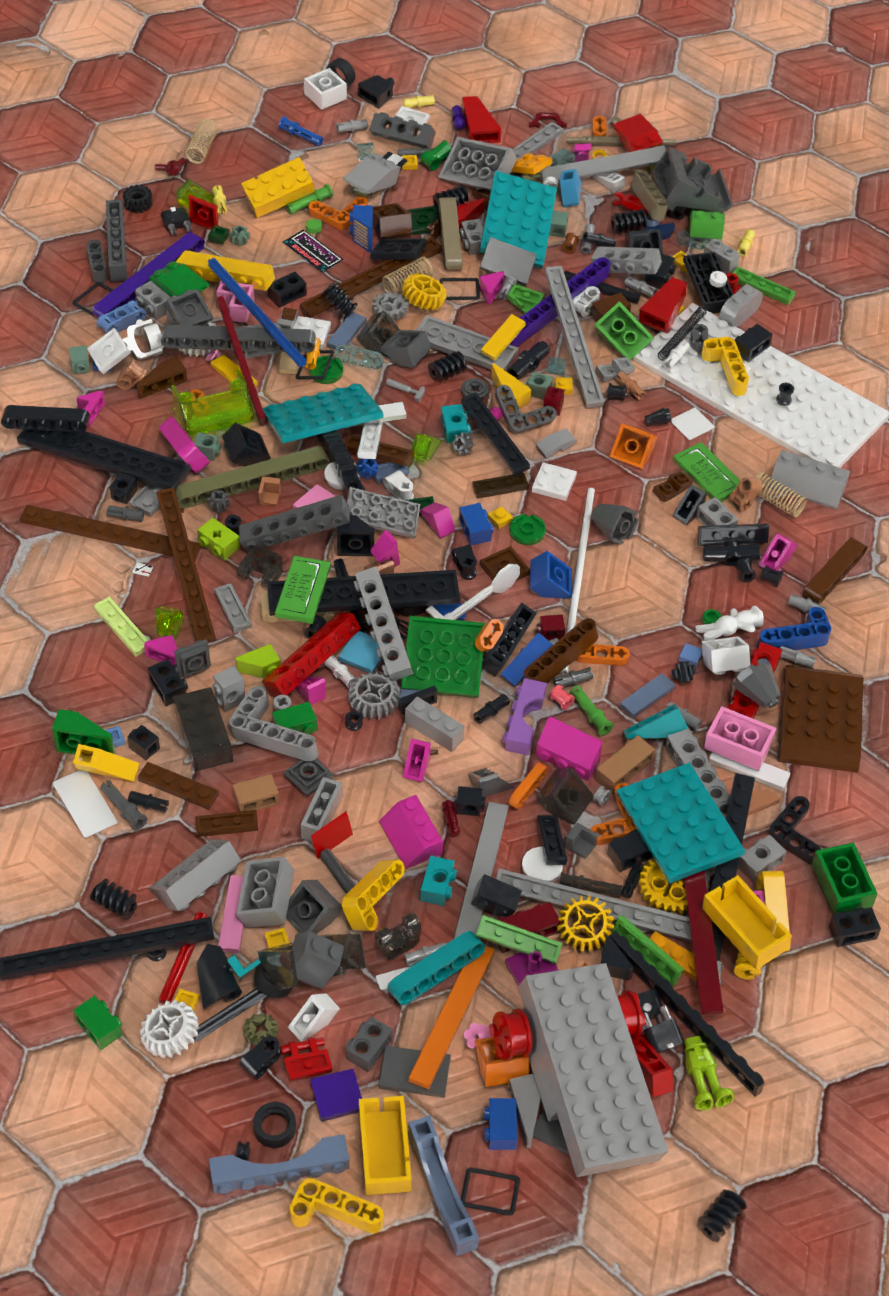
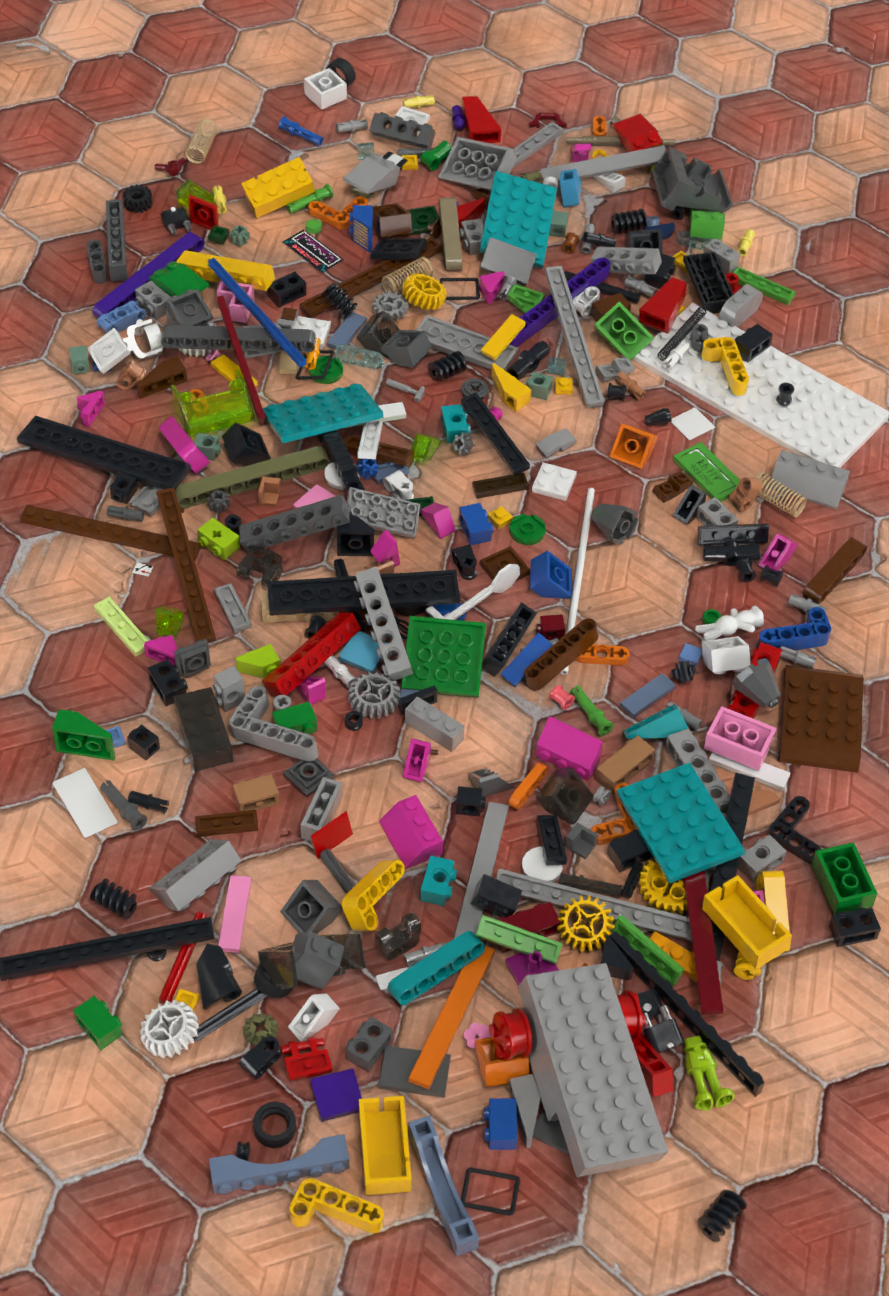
black beam [1,405,90,433] -> none
black piece [72,282,113,316] -> none
yellow slope [73,744,140,783] -> none
reddish brown plate [138,762,219,810] -> none
teal panel [227,953,261,978] -> none
light grey brick [236,857,294,928] -> none
yellow plate [264,927,291,955] -> none
bright green tile [275,556,331,624] -> none
black torso [358,75,395,109] -> none
black piece [433,185,469,213] -> none
dark red axle [442,800,460,837] -> none
black pin [473,694,510,724] -> none
orange beam [475,619,504,652] -> none
dark grey beam [495,385,557,434] -> none
medium lavender arch [503,678,547,756] -> none
light orange plate [511,153,553,175] -> none
dark red brick [543,386,565,416] -> none
clear light blue bracket [551,148,576,167] -> none
dark grey pin [553,667,593,687] -> none
red plate [612,192,650,216] -> none
dark tan beam [631,169,668,221] -> none
white tile [709,271,727,287] -> none

